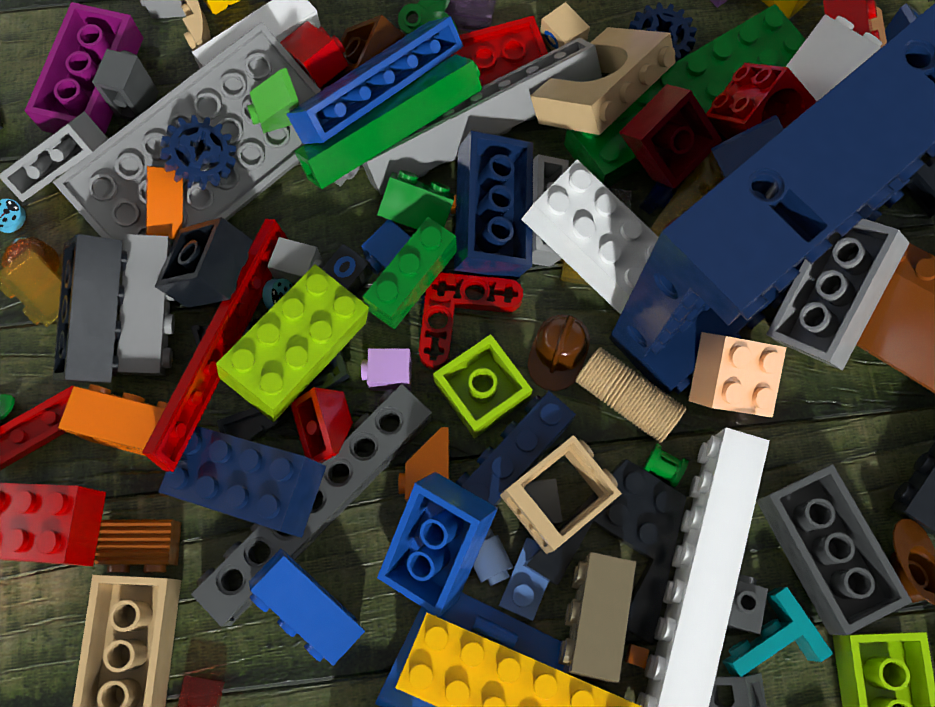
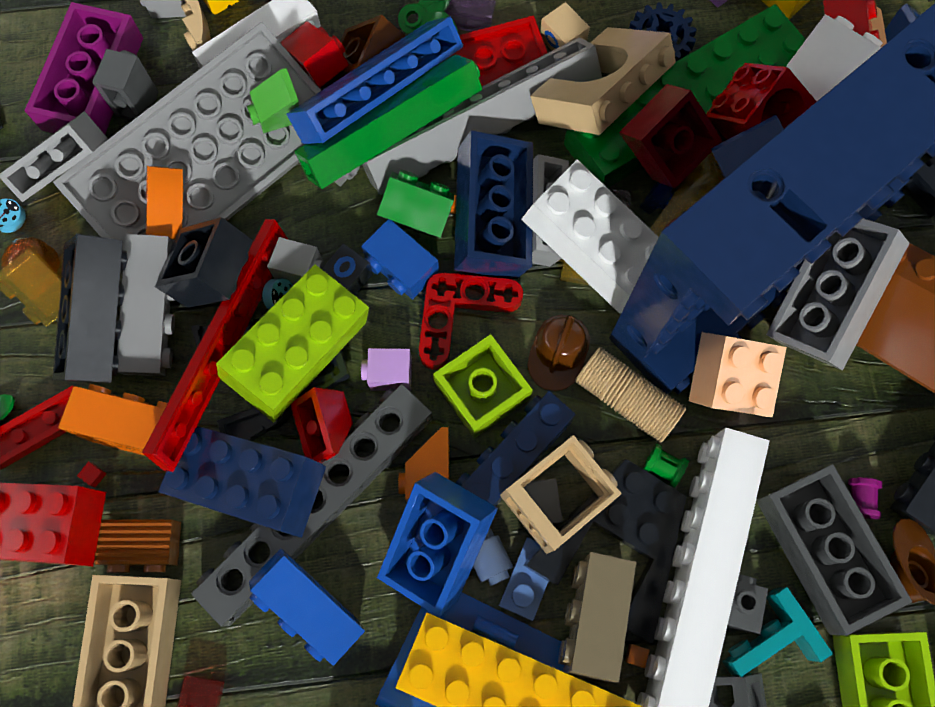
dark blue gear [160,115,237,190] -> none
green brick [363,217,457,330] -> none
none -> red piece [77,461,107,488]
none -> magenta bush [848,477,882,519]

